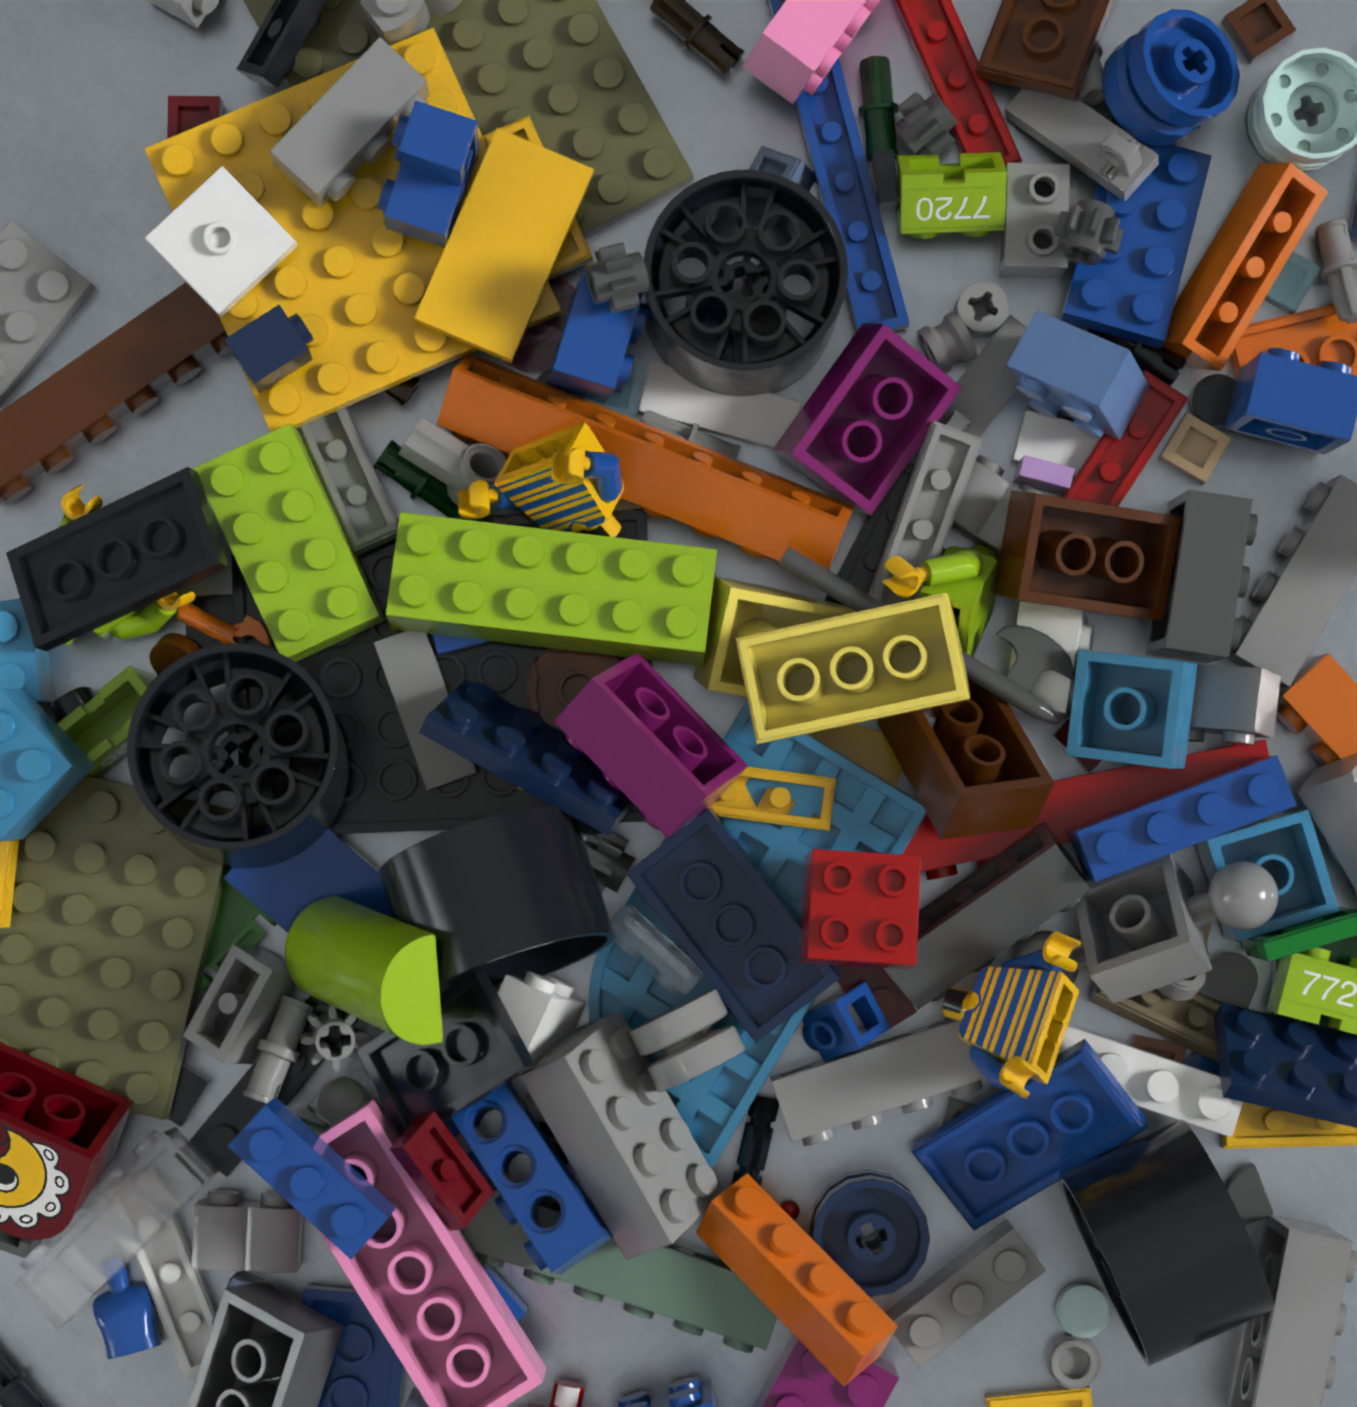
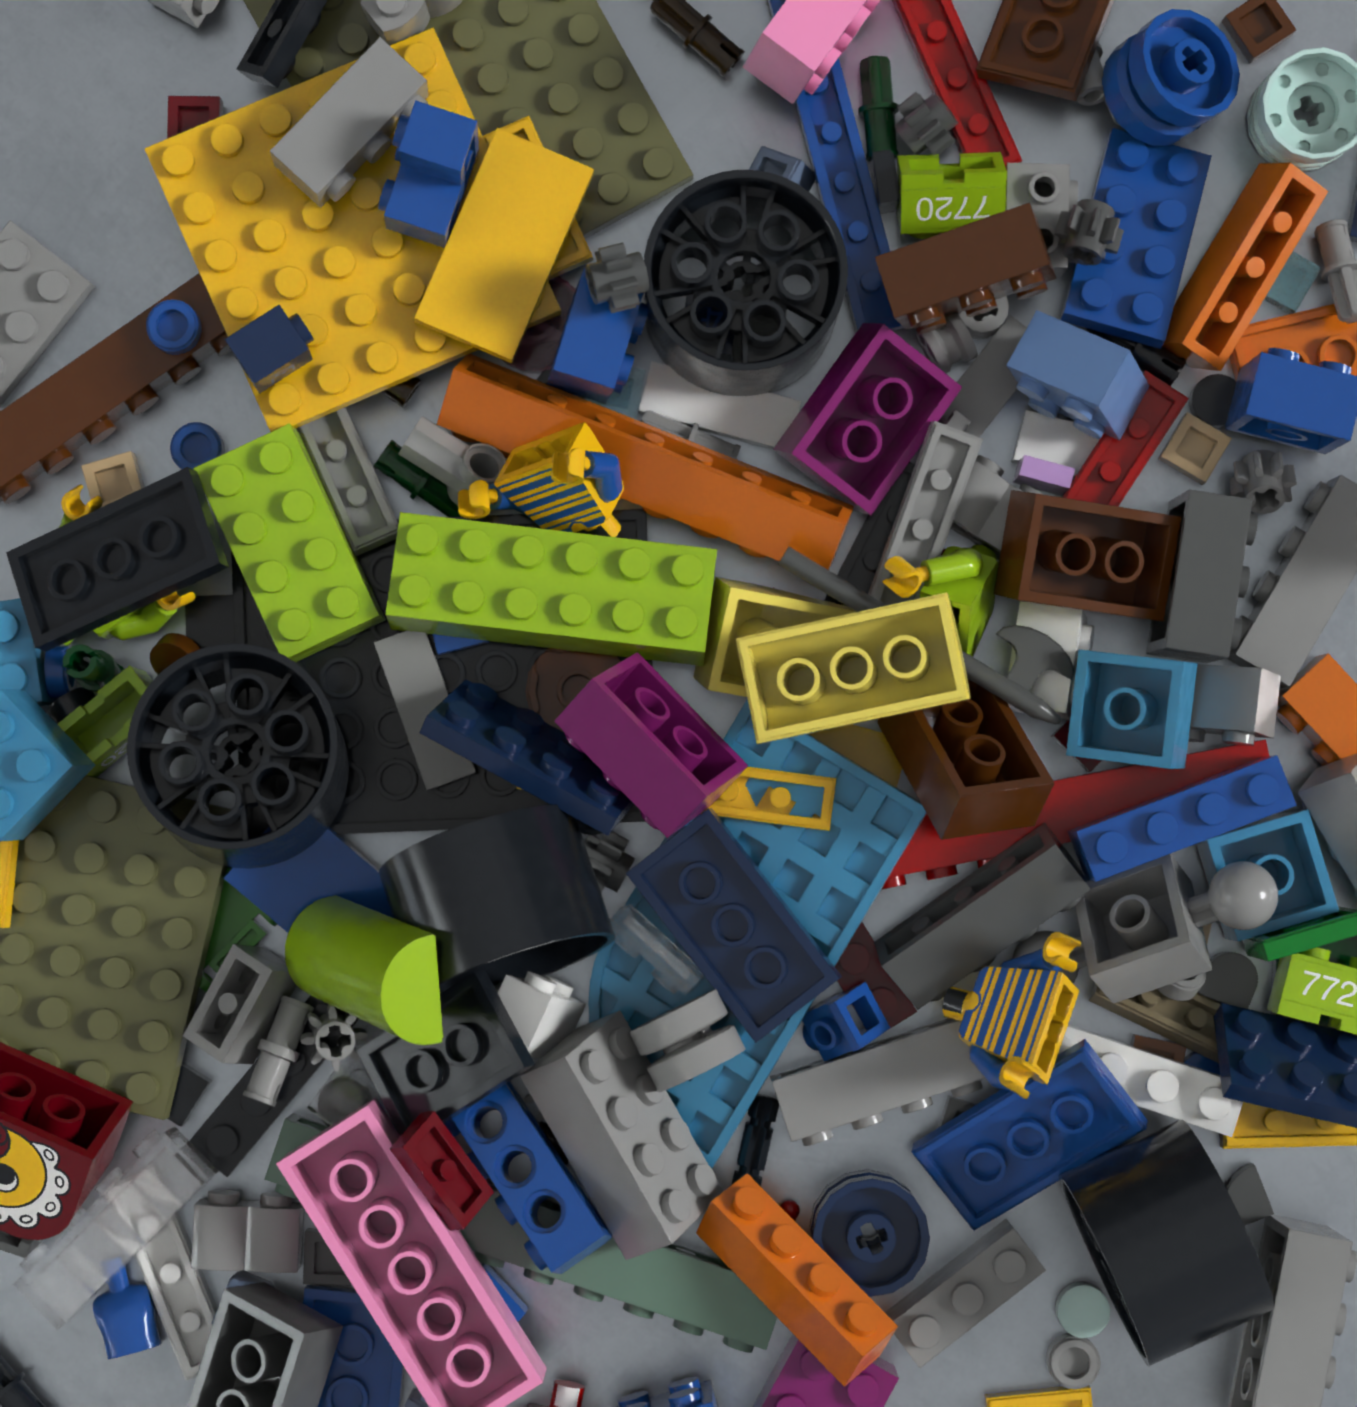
white plate [145,166,298,318] -> none
orange bar [176,603,273,647] -> none
blue brick [228,1097,396,1259] -> none
red brick [800,849,921,969] -> none
light grey hinge [1004,88,1159,202] -> none
none -> blue tile [44,646,77,699]
none -> dark green pin [63,644,124,692]
none -> tan tile [81,451,144,507]
none -> blue tile [146,299,202,355]
none -> blue tile [170,422,225,470]
none -> dark grey tile [303,1228,353,1286]
none -> reddish brown brick [875,202,1057,334]
none -> light grey gear [1229,449,1297,514]

